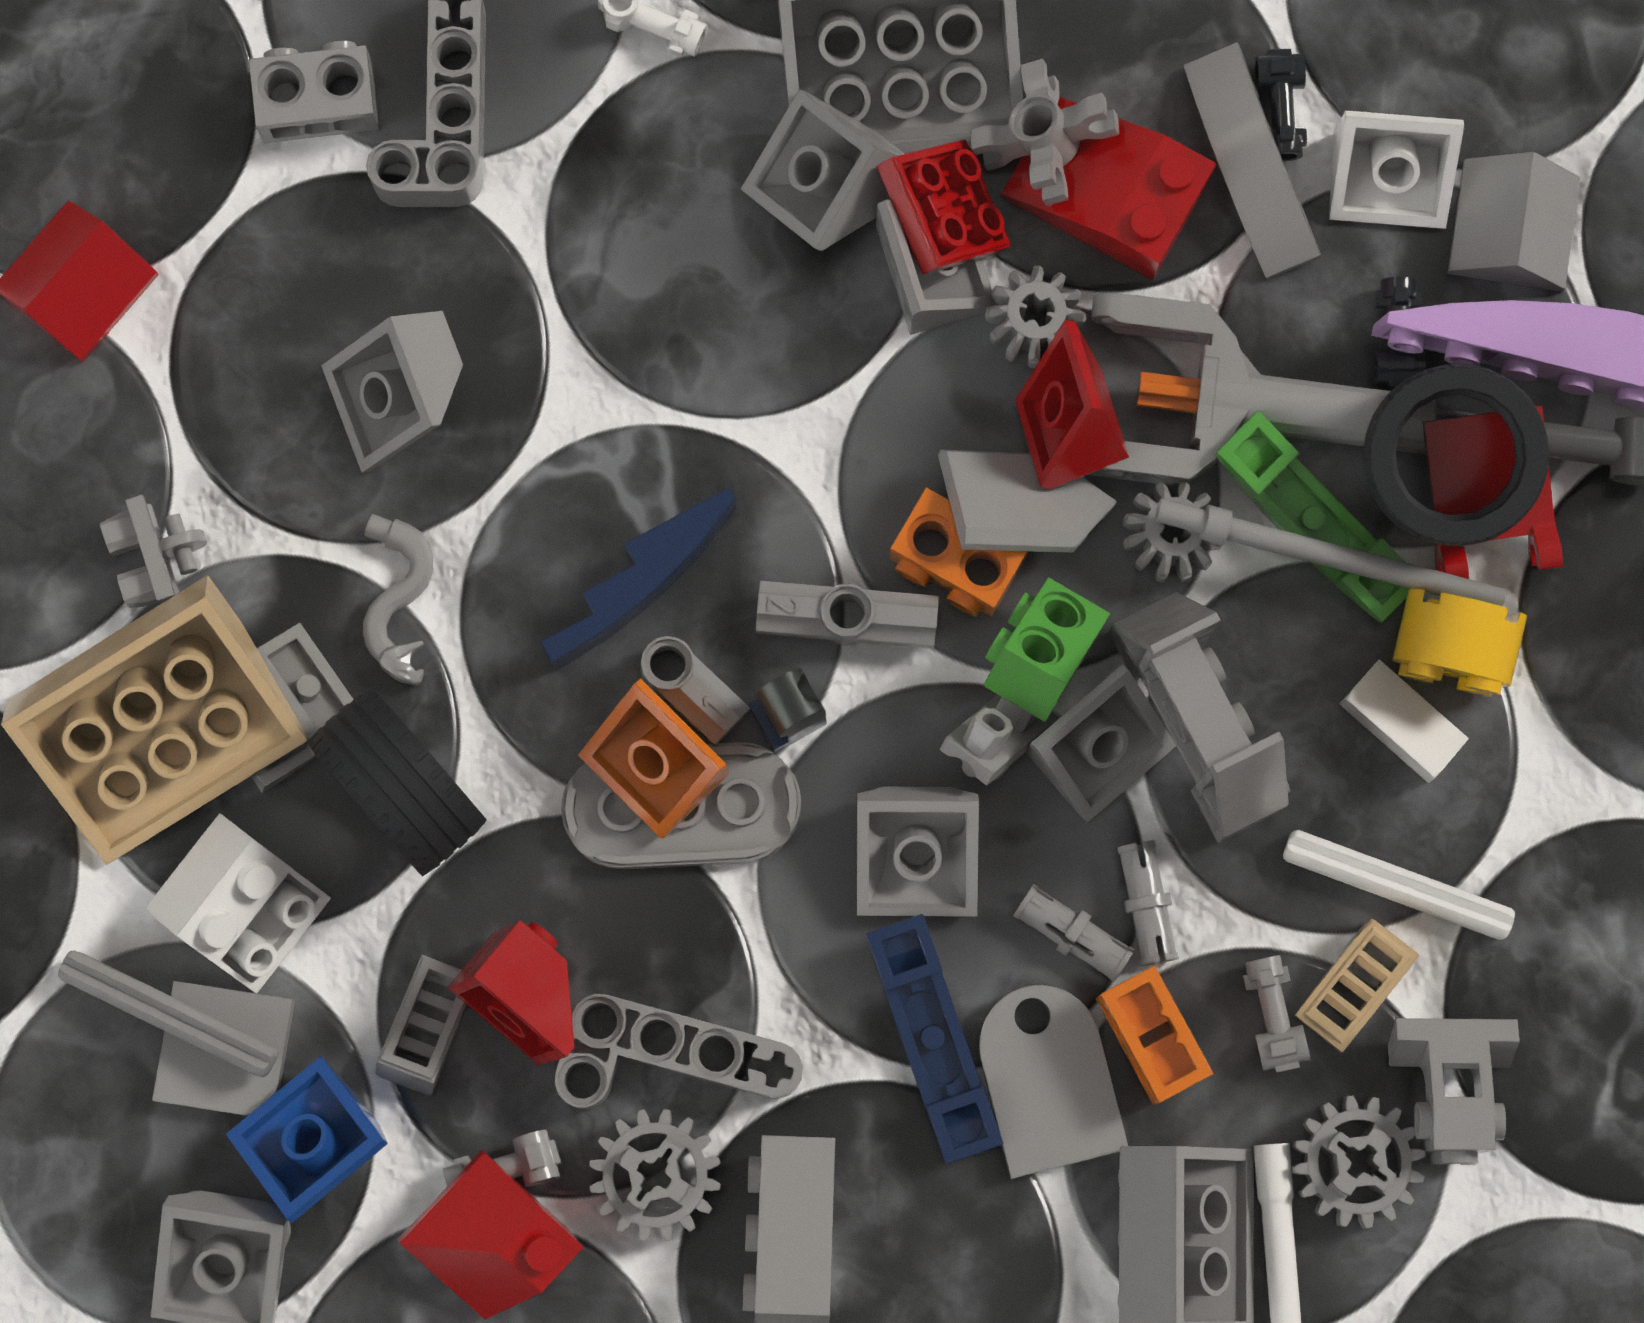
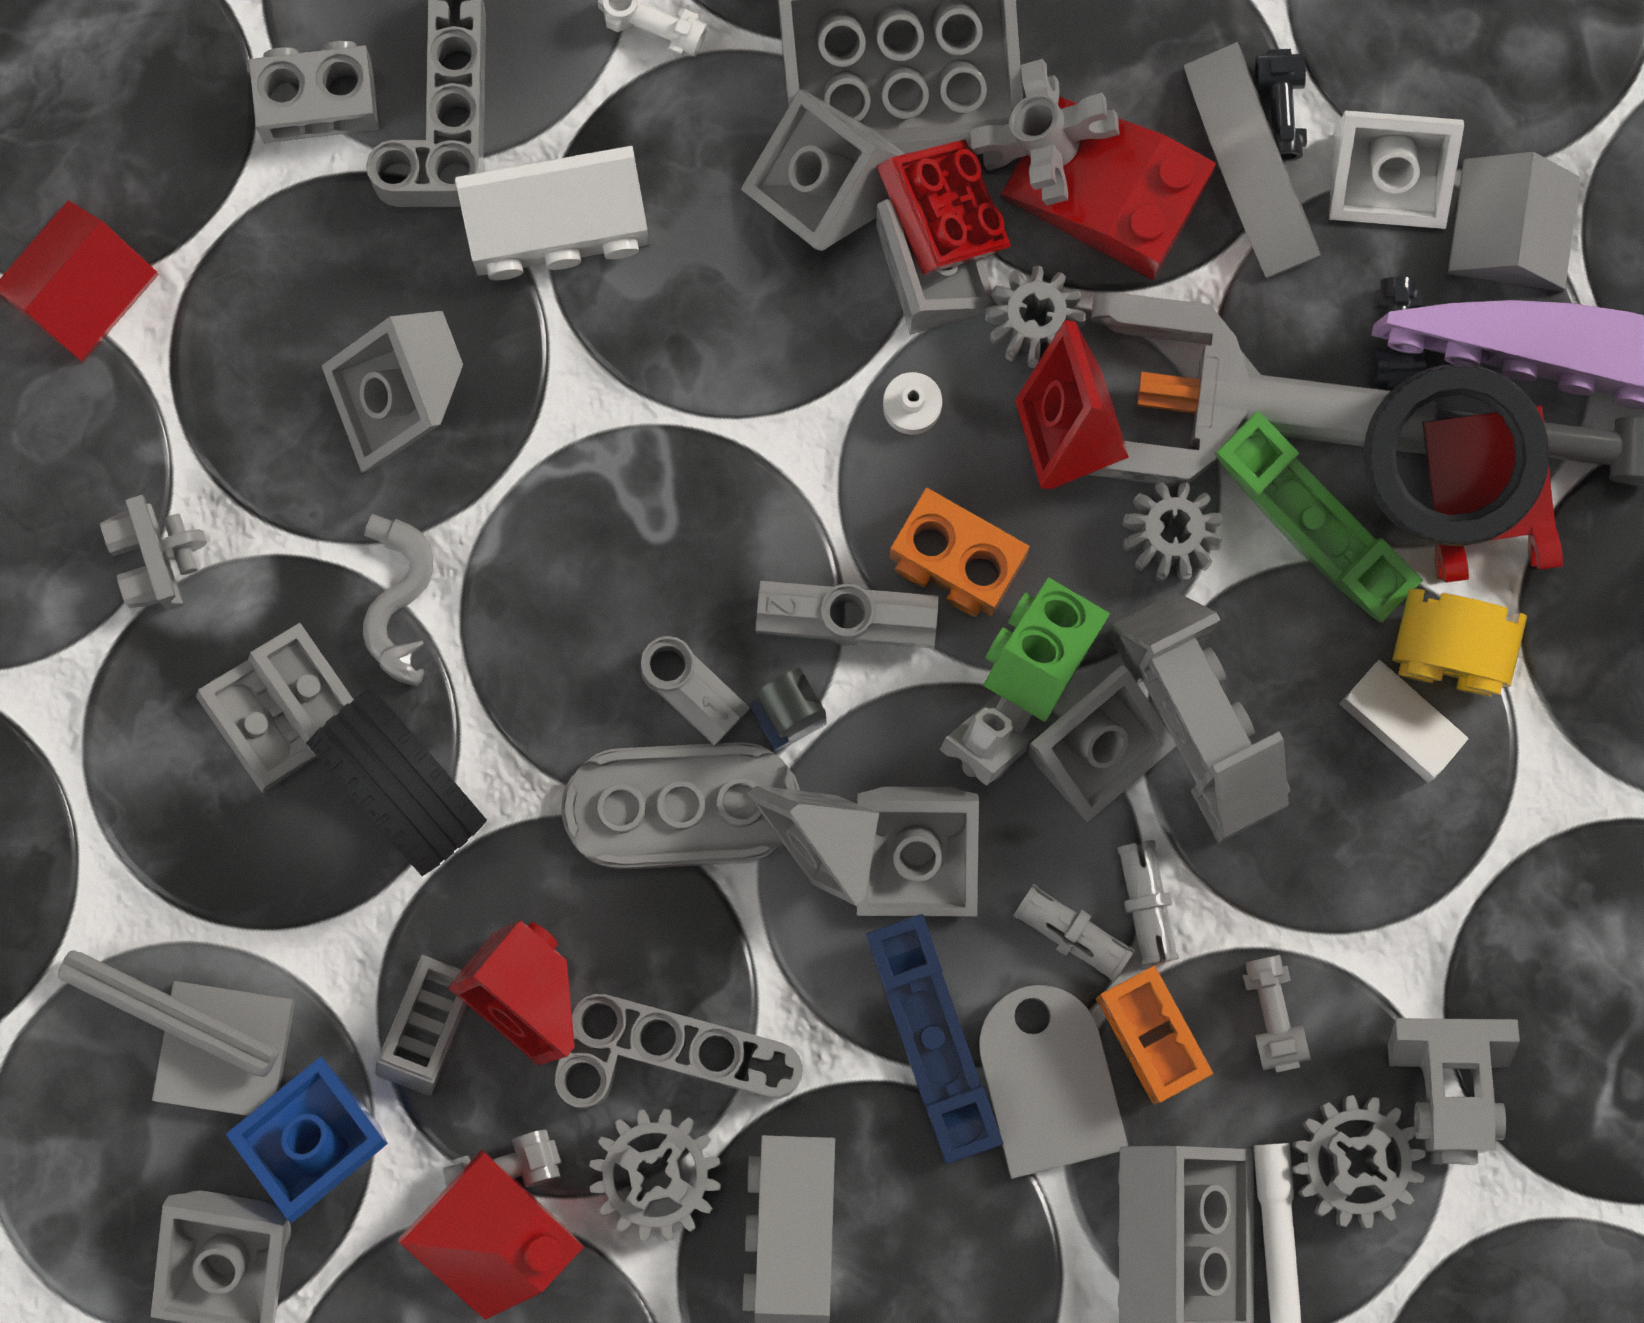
tan slope [1,575,308,865] -> none
white slope [145,813,331,994] -> none
dark blue slope [541,488,736,671] -> none
orange slope [578,679,729,839] -> none
light grey tile [938,450,1117,553] -> none
light grey bar [1154,498,1506,606] -> none
white axle [1283,830,1515,940] -> none
tan slope [1293,918,1419,1053] -> none
none -> white slope [455,146,650,280]
none -> light grey slope [747,786,879,906]
none -> white tile [883,372,942,435]

